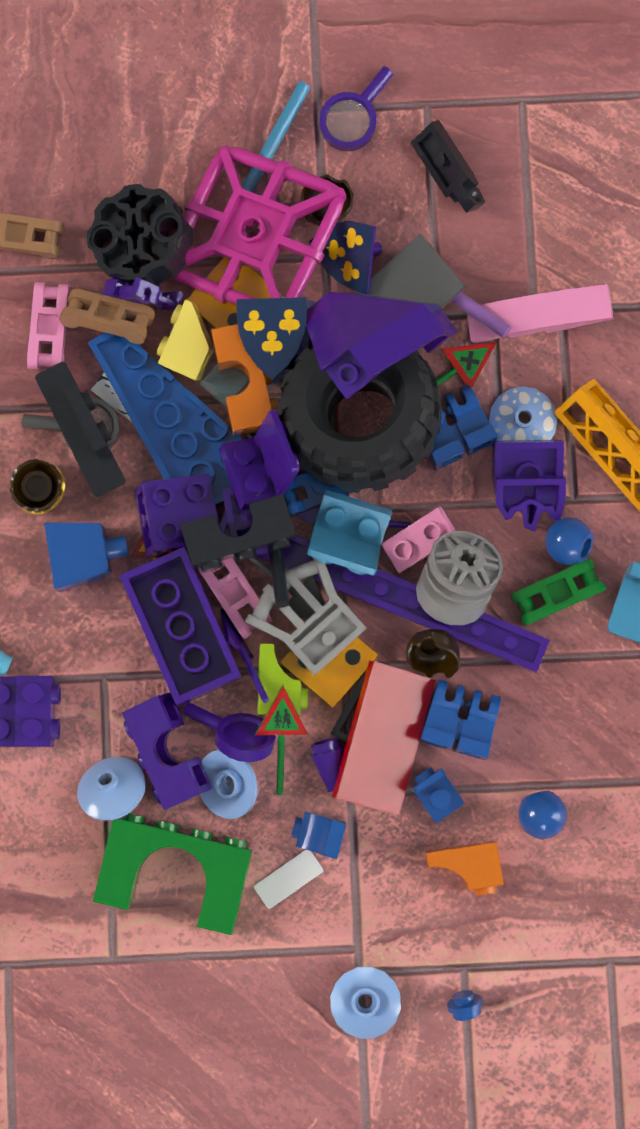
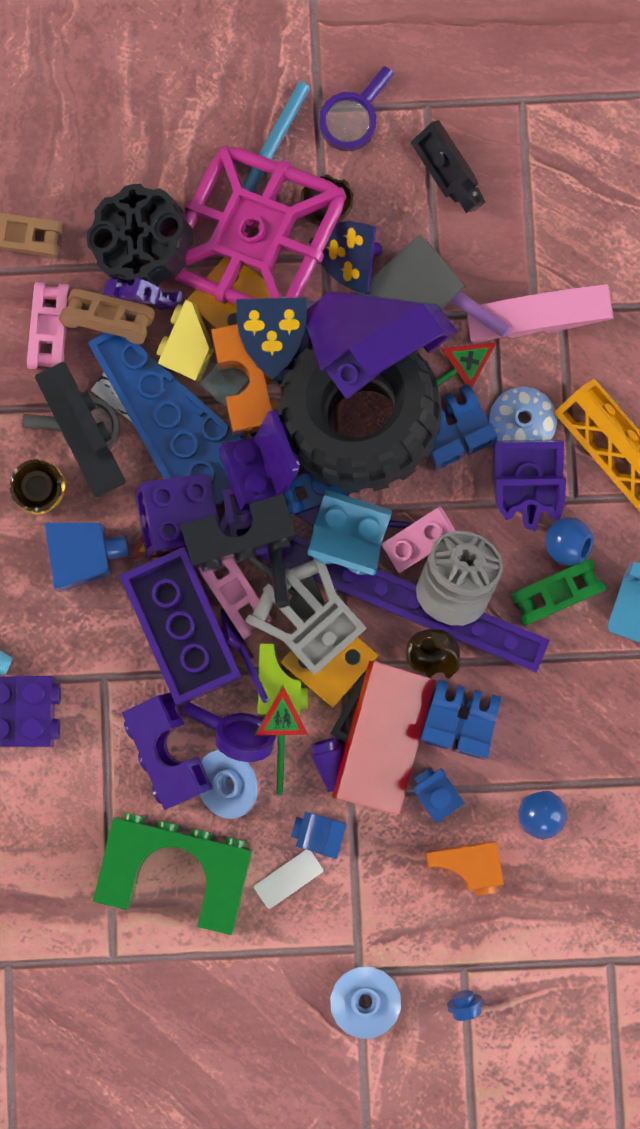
light blue dish [77,757,146,821] -> none

